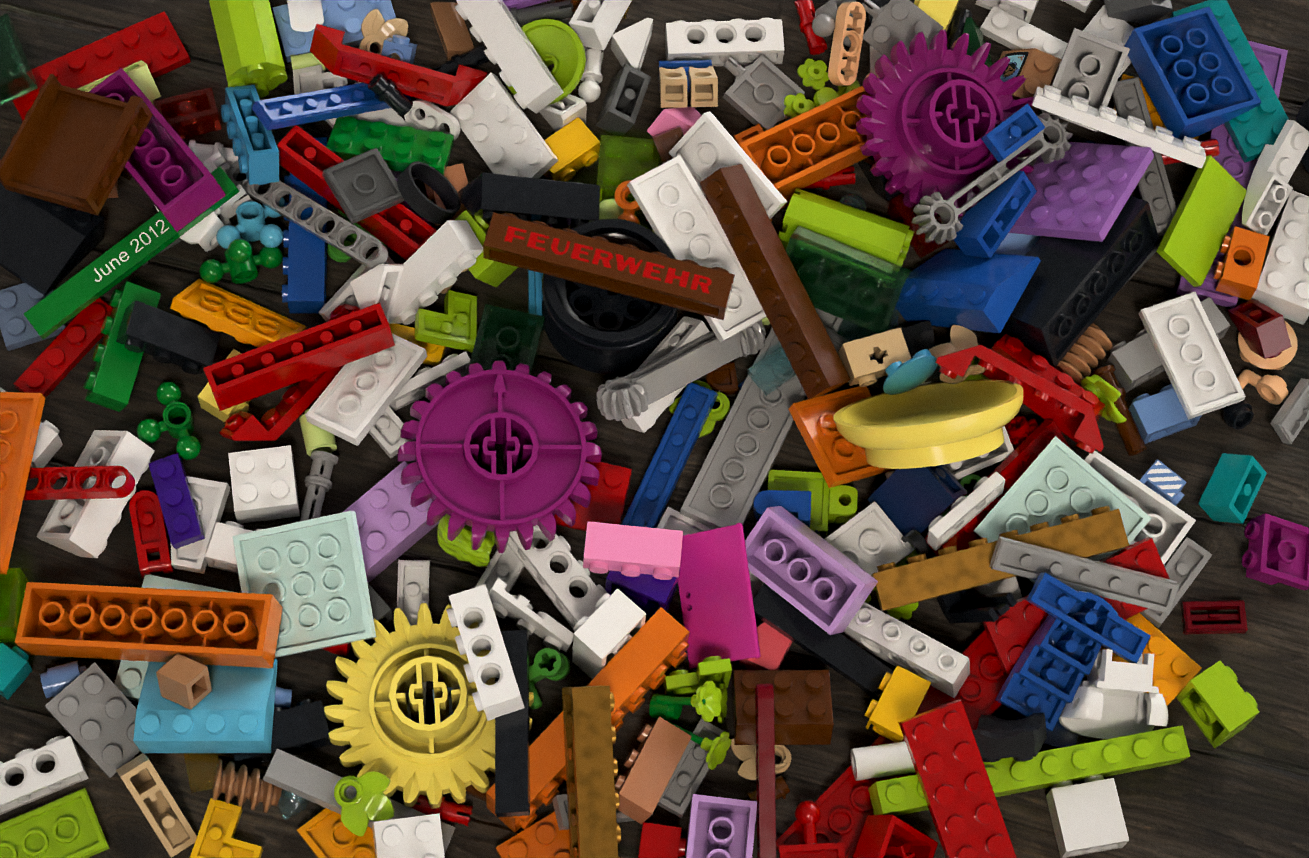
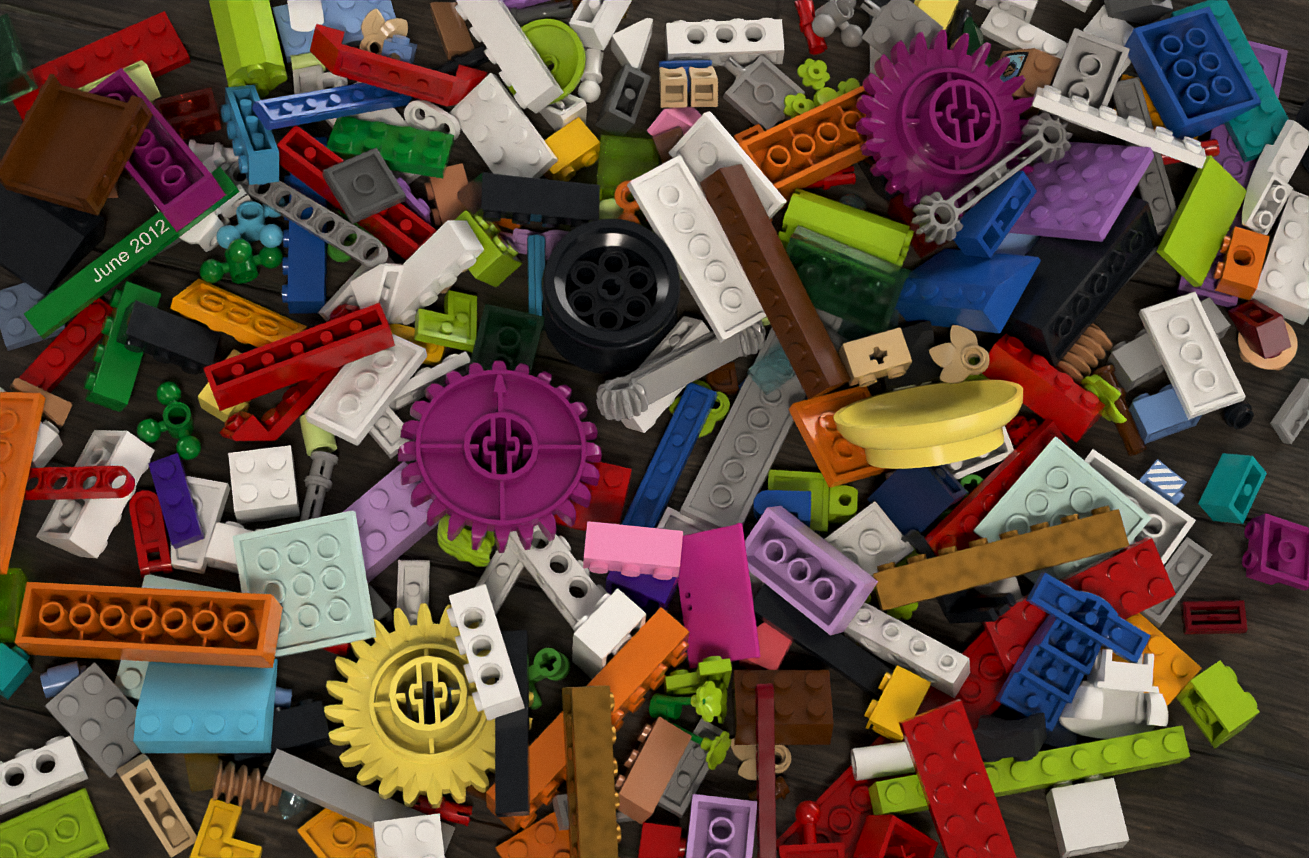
medium nougat brick [156,653,212,710] -> none
lime plate [334,771,394,837] -> none
black pin [368,74,413,116] -> none
black tyre [397,162,461,225] -> none
reddish brown brick [483,212,735,320] -> none
white wing [489,578,574,653] -> none
light nougat beam [828,1,866,86] -> none
dark azure dish [883,349,938,395] -> none
white plate [927,471,1005,550] -> none
red slope [935,345,1104,454] -> none
blue slope [981,104,1045,163] -> none
light grey tile [989,536,1180,614] -> none
light nougat plate [1237,369,1288,405] -> none
none -> medium nougat slope [9,378,72,429]

